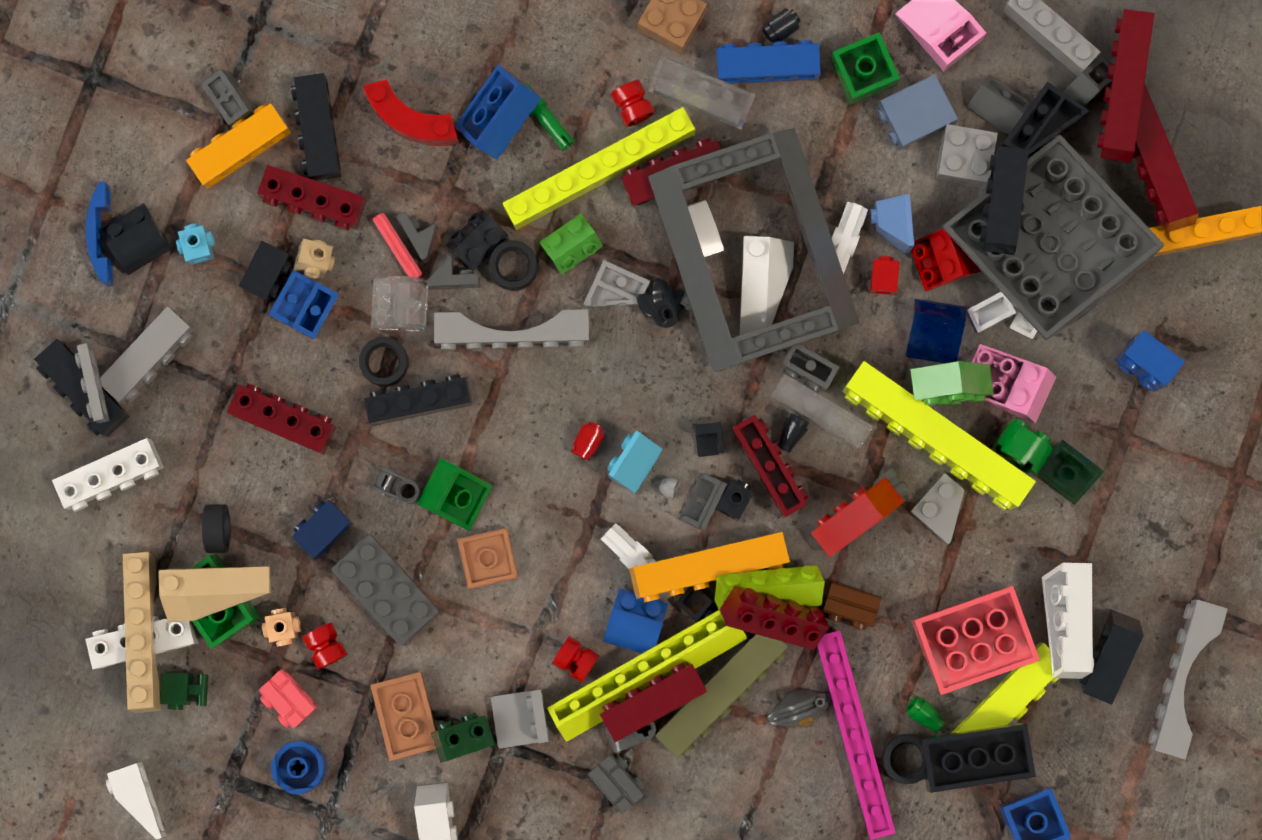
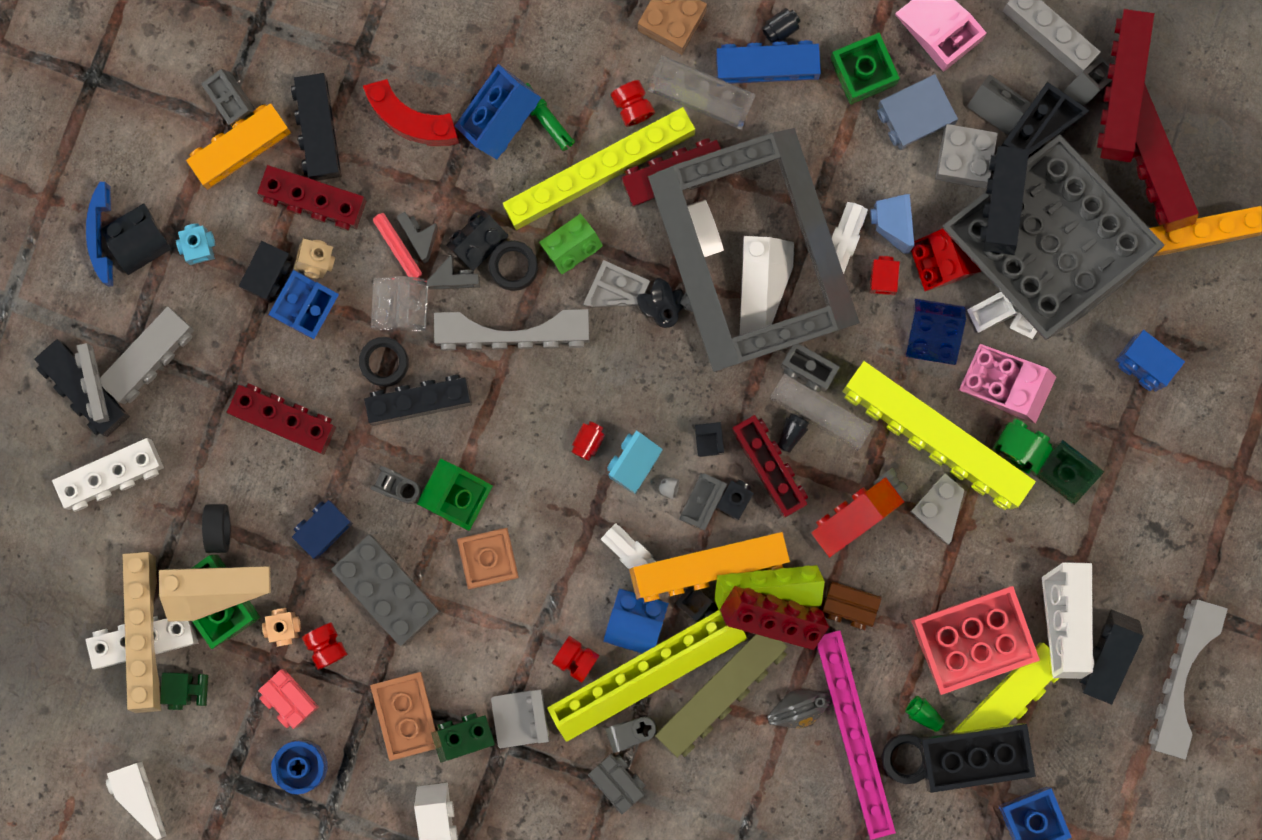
dark red brick [600,662,707,742] -> none
bright green brick [911,361,994,407] -> none

